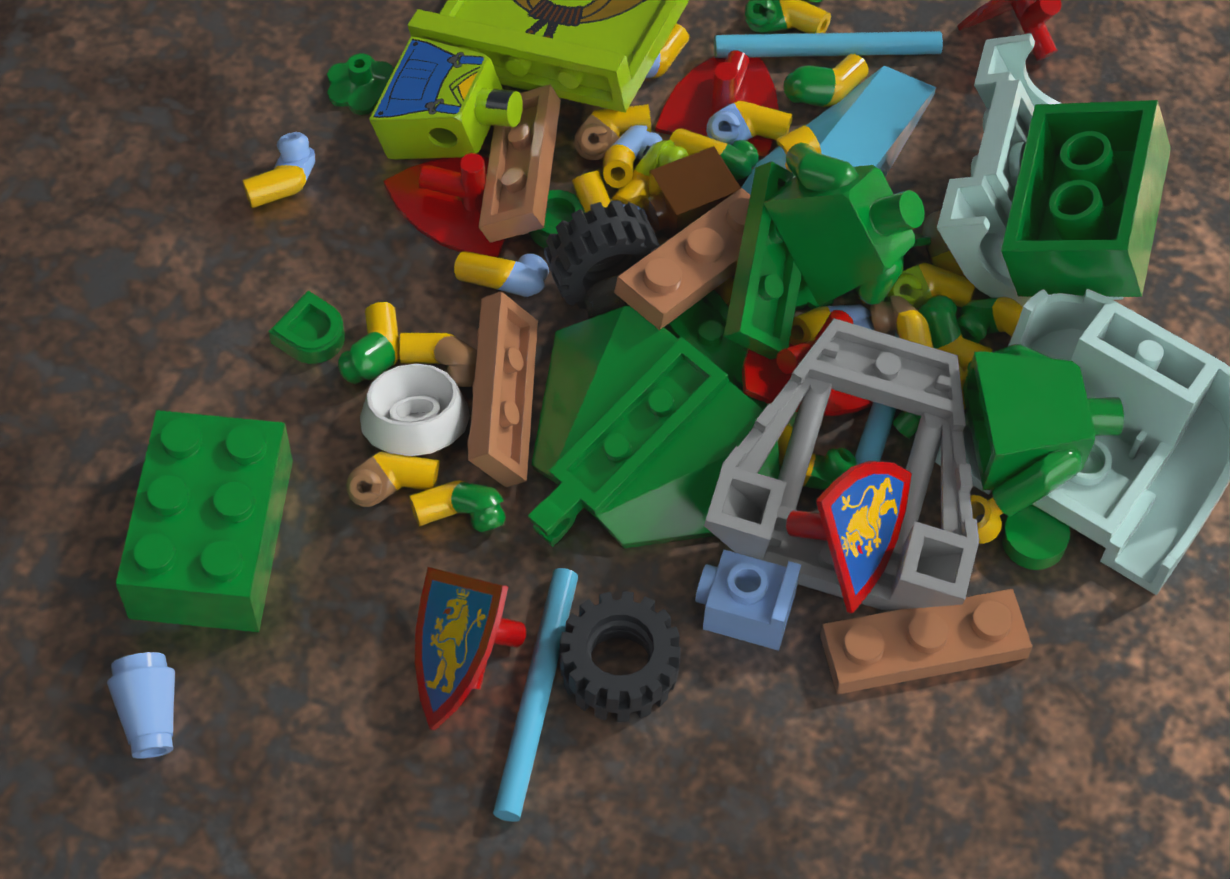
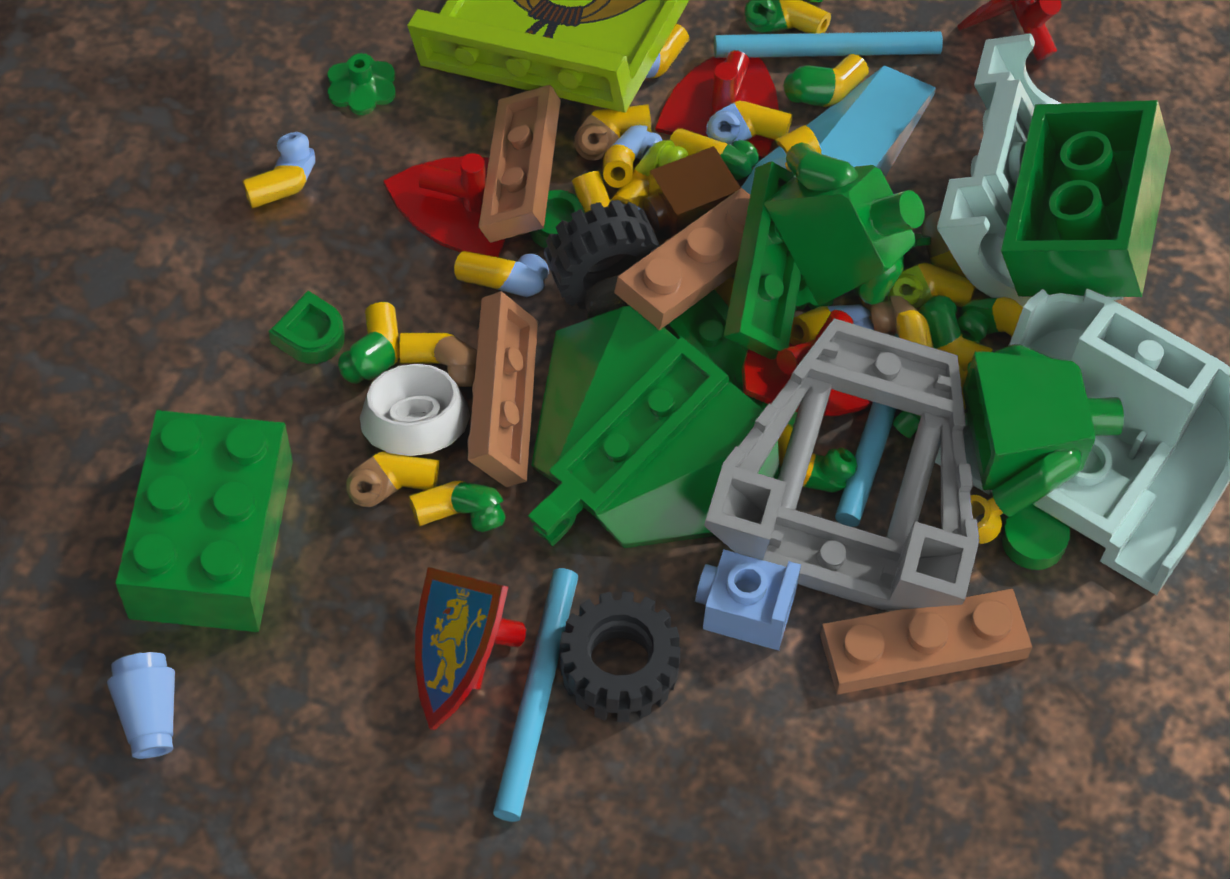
lime torso [369,37,523,159] -> none
shield [786,461,912,613] -> none

